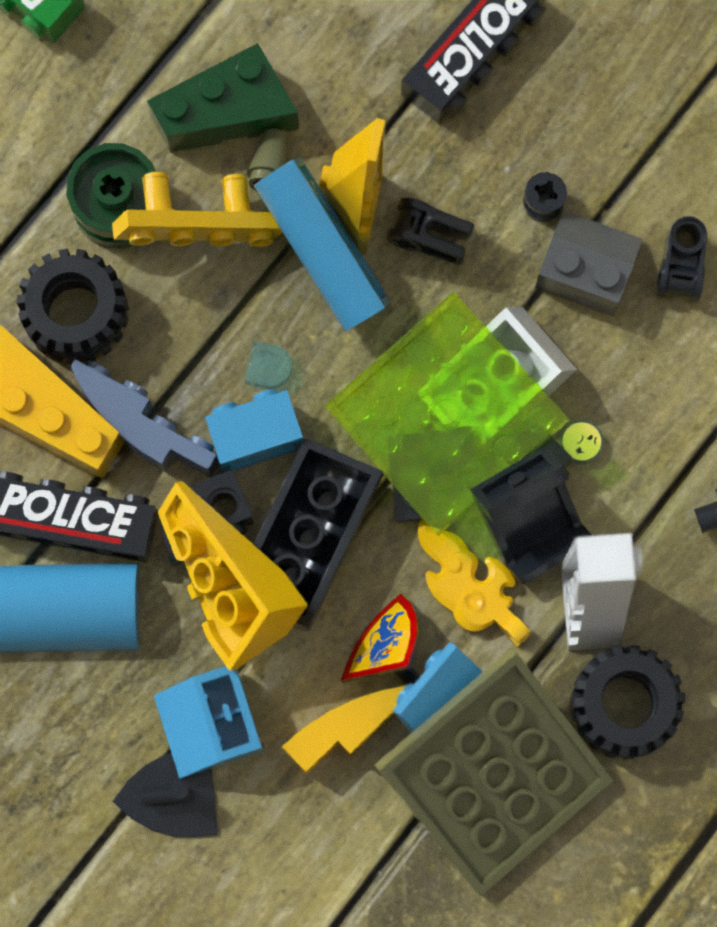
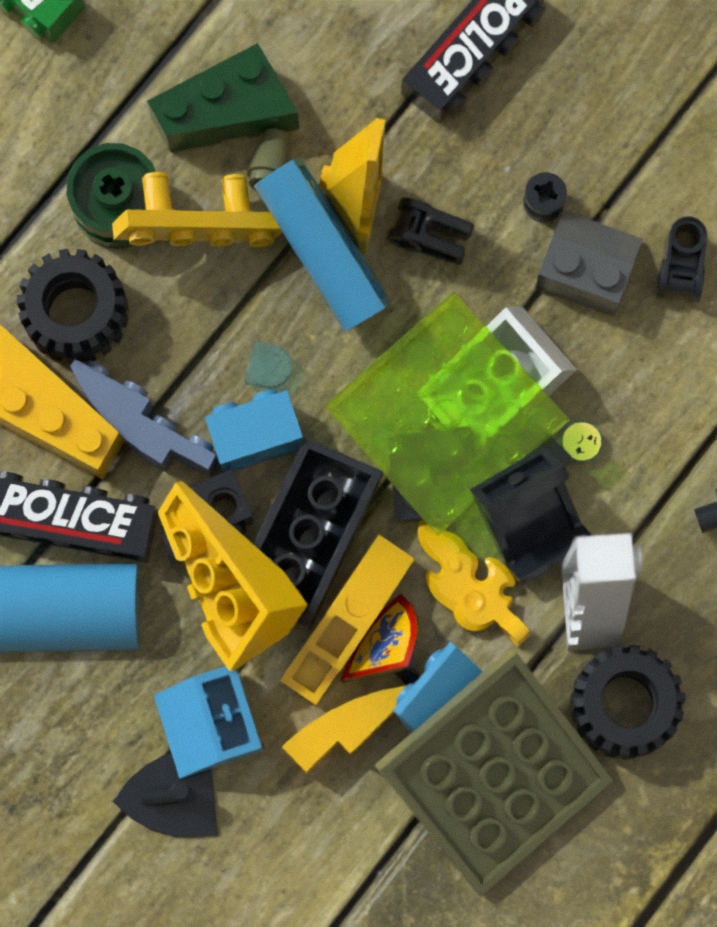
none -> yellow slope [280,534,415,705]

